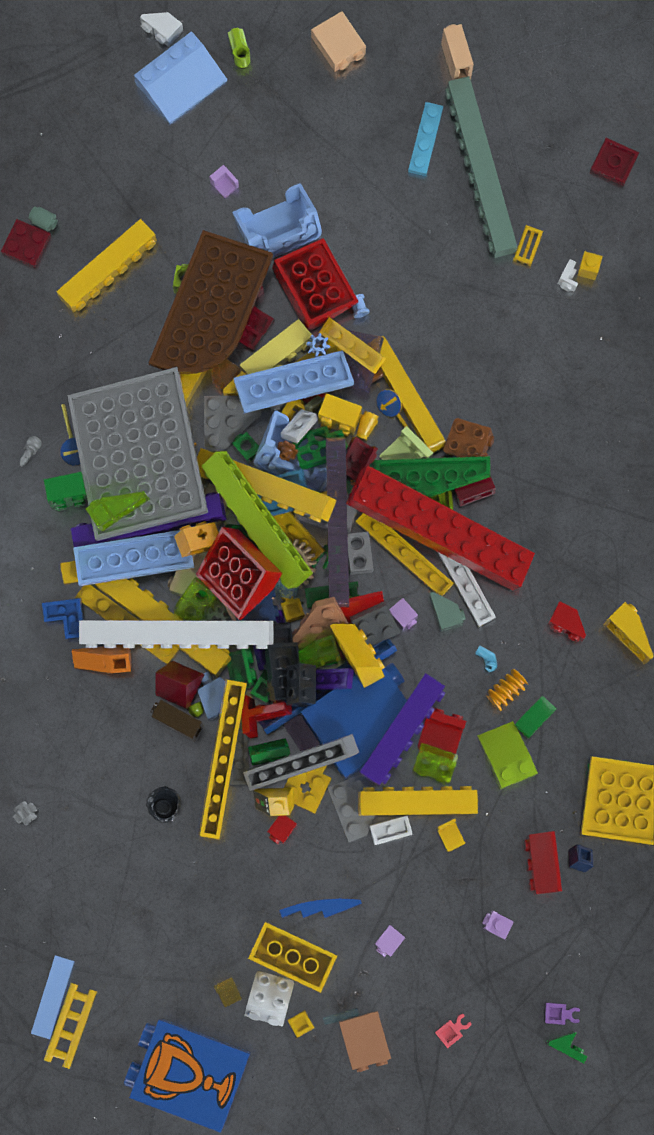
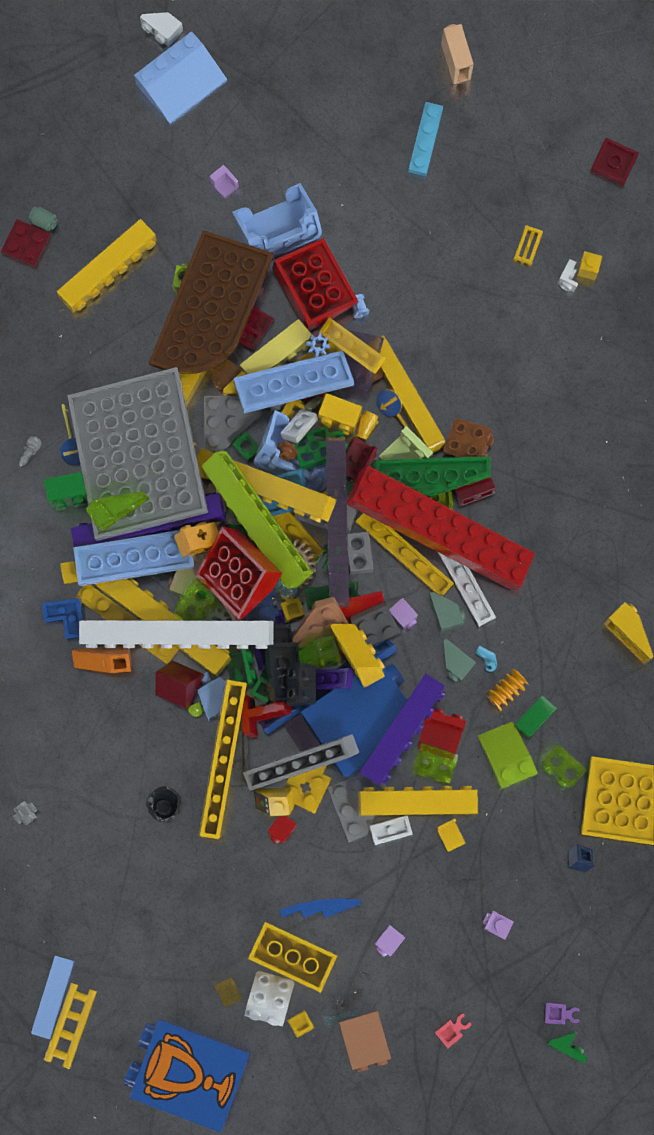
dark brown brick [150,700,204,743] -> none
lime piece [228,28,250,68] -> none
green bracket [248,738,290,765] -> none
light nougat brick [311,11,366,72] -> none
sand green brick [445,76,517,258] -> none
red slope [524,831,562,895] -> none
red slope [548,601,586,642] -> none
none -> sand green slope [442,639,476,683]
none -> clear neon green brick [541,744,587,789]

